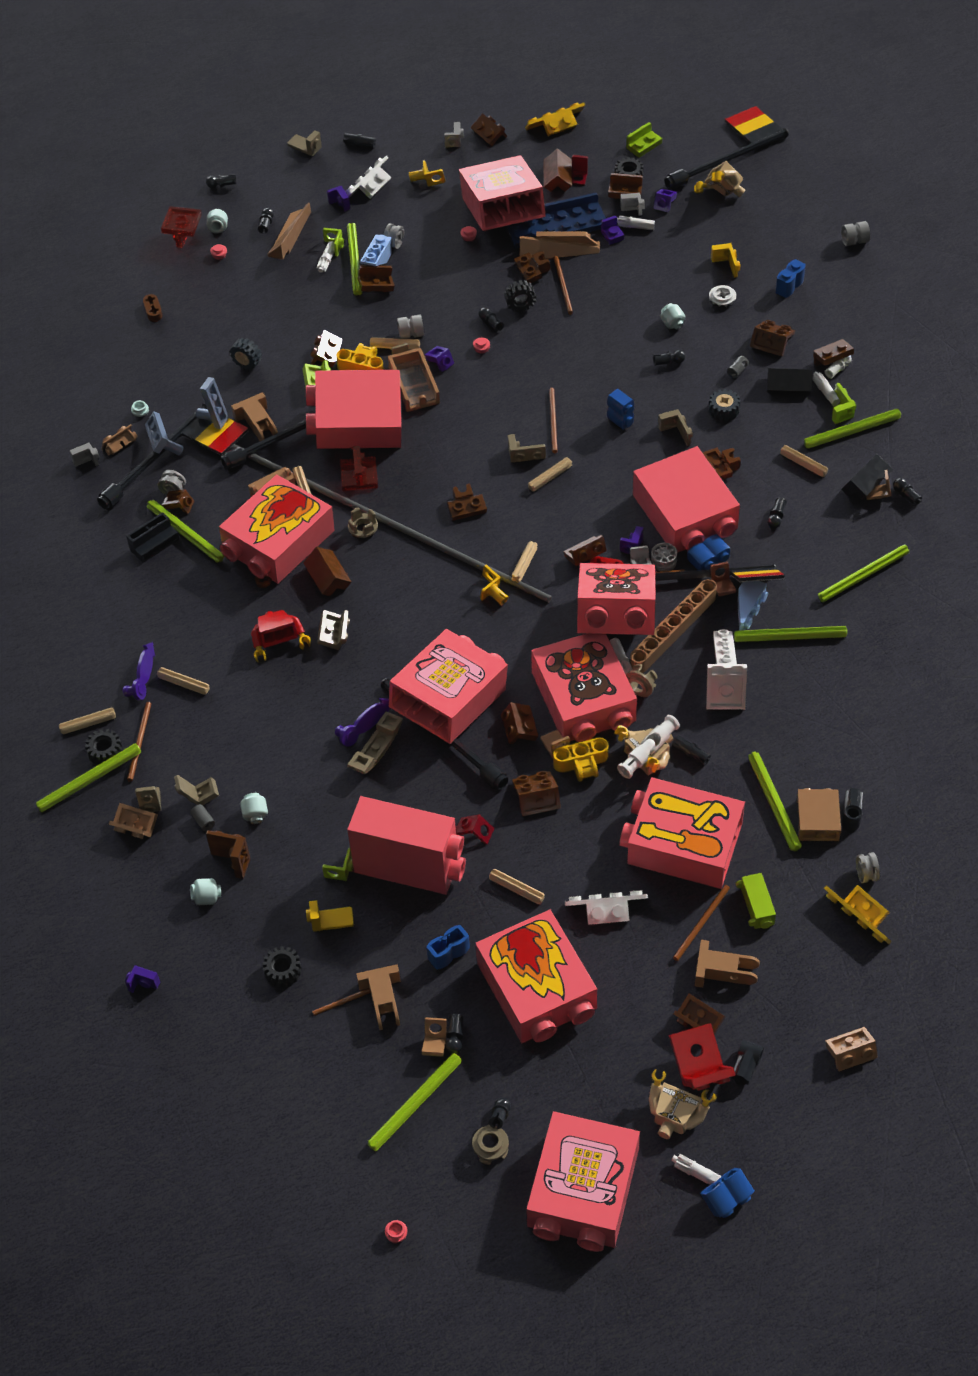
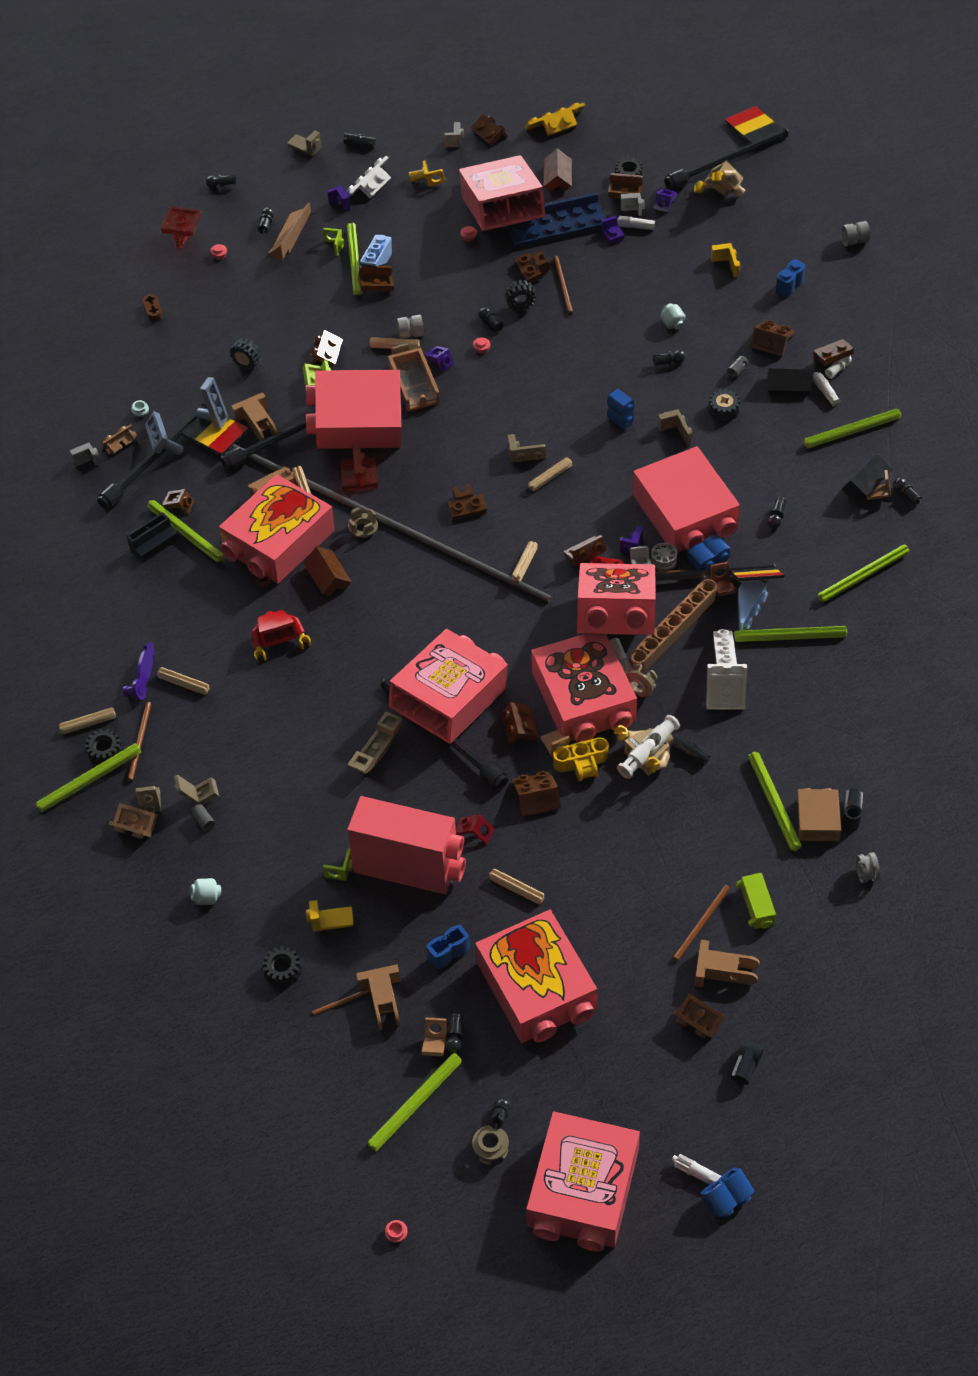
dark purple bracket [125,965,161,993] -> none
light grey wheel [157,470,186,495] -> none
light aqua head [206,209,228,233] -> none
reddish brown bracket [206,830,250,879] -> none
light aqua head [240,793,268,824] -> none
white piece [316,241,335,272] -> none
dark tan bracket [317,610,350,650] -> none
dark purple brick [335,698,390,747] -> none
yellow piece [336,343,384,370] -> none
light grey wheel [384,223,404,249] -> none
yellow bracket [480,565,509,606] -> none
medium nougat wedge [520,232,600,259] -> none
dark orange axle [549,388,558,453] -> none
white bracket [565,890,648,925] -> none
dark red bracket [572,155,588,186] -> none
coral brick [620,777,745,889] -> none
lime bracket [626,122,662,158] -> none
tan torso [649,1069,717,1139] -> none
red bracket [669,1023,735,1091] -> none
reddish brown plate [702,448,741,480] -> none
white gear [709,285,736,307] -> none
tan axle [780,445,828,477] -> none
yellow bracket [824,885,892,944] -> none
medium nougat bracket [825,1027,878,1071] -> none
lime bracket [832,383,856,424] -> none

